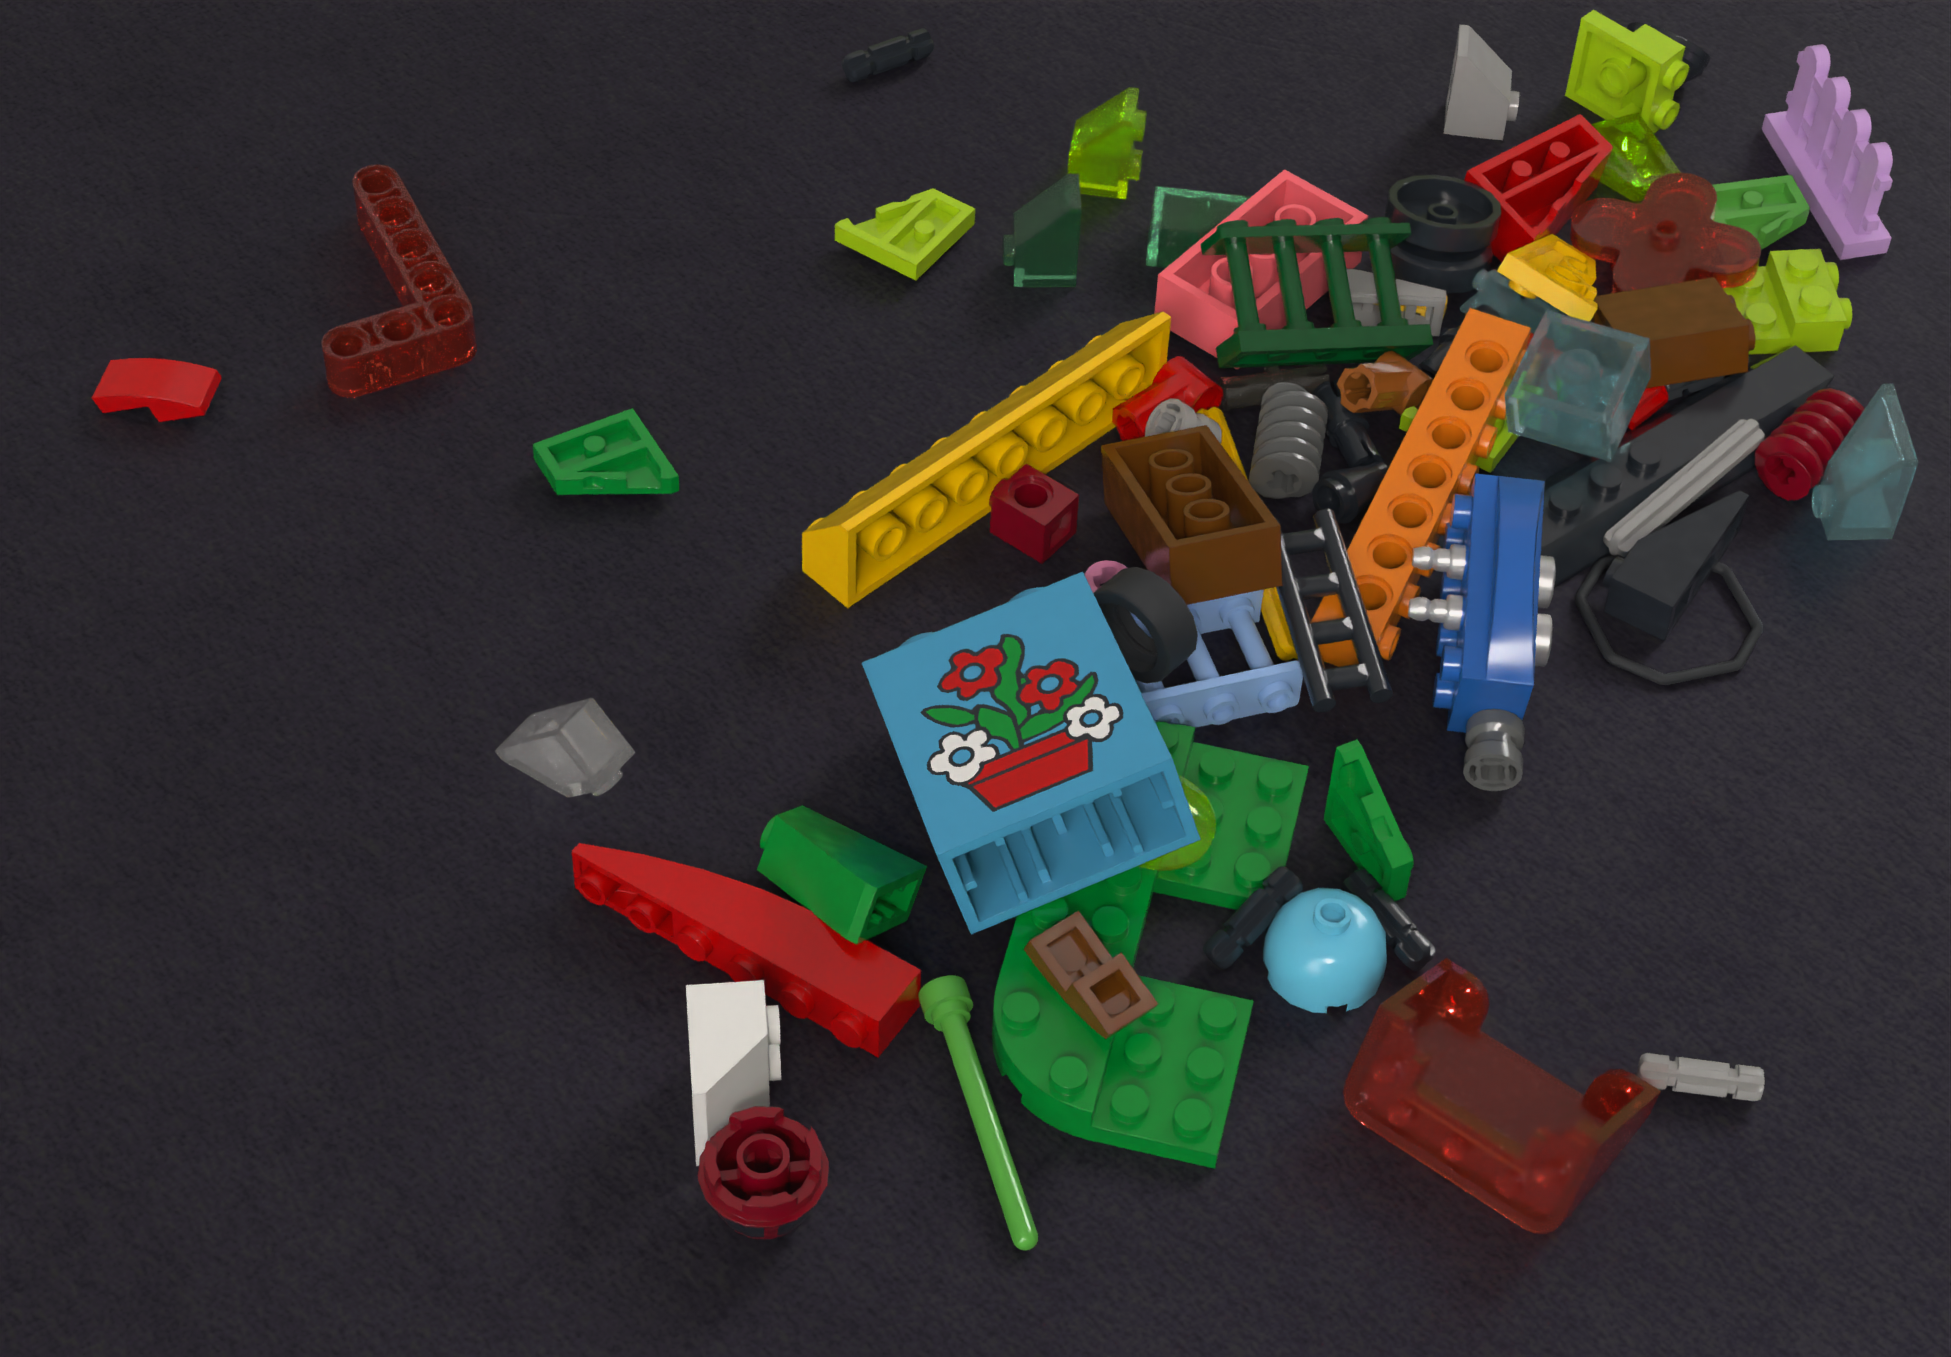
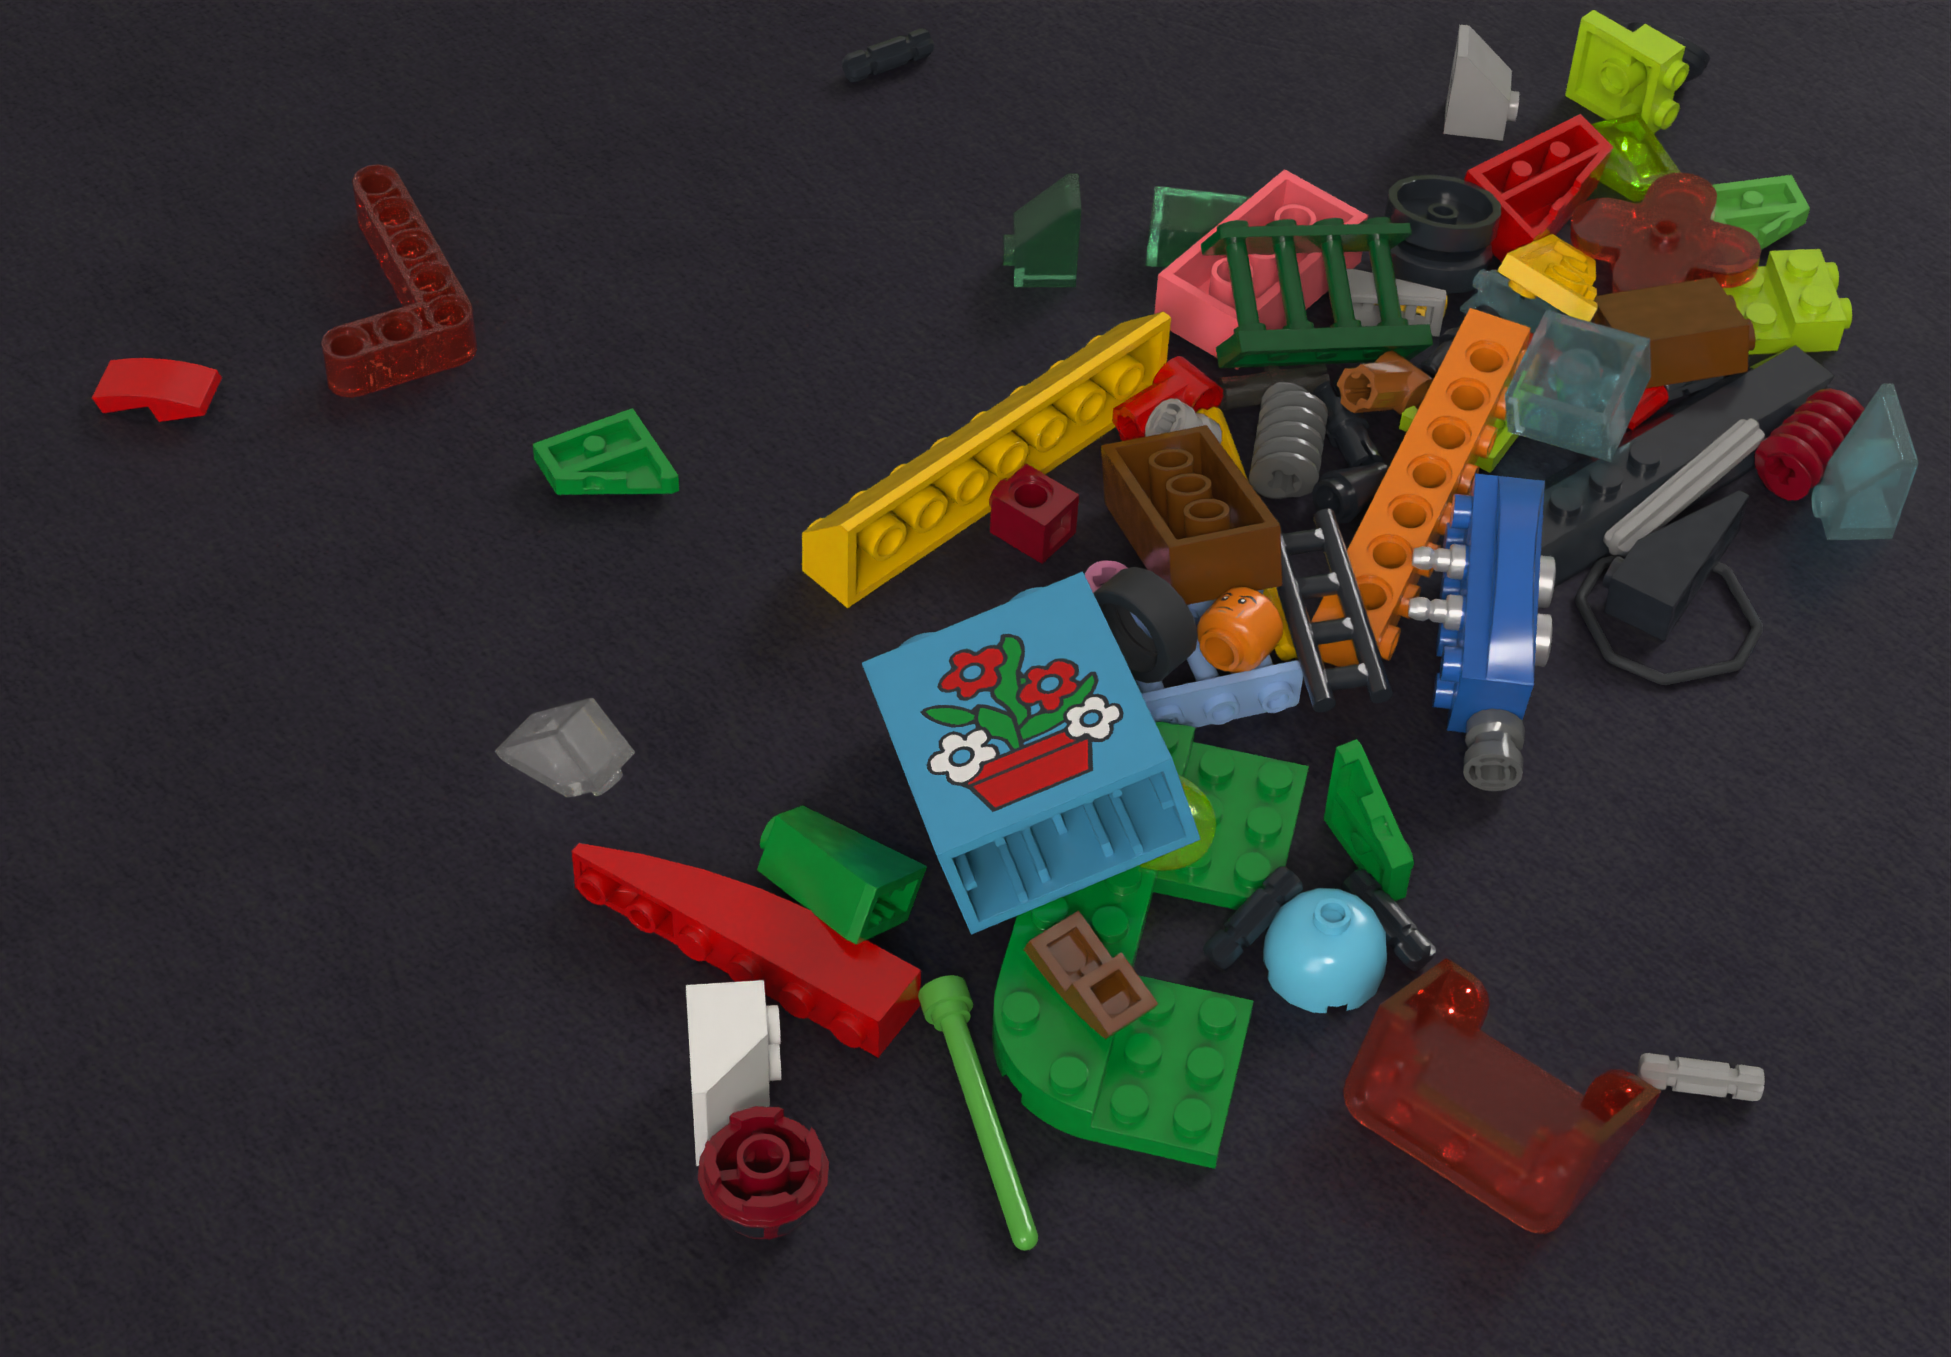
lime wing [835,188,975,280] -> none
clear neon green slope [1066,87,1147,199] -> none
lavender fence [1762,44,1893,260] -> none
none -> orange head [1197,587,1283,673]

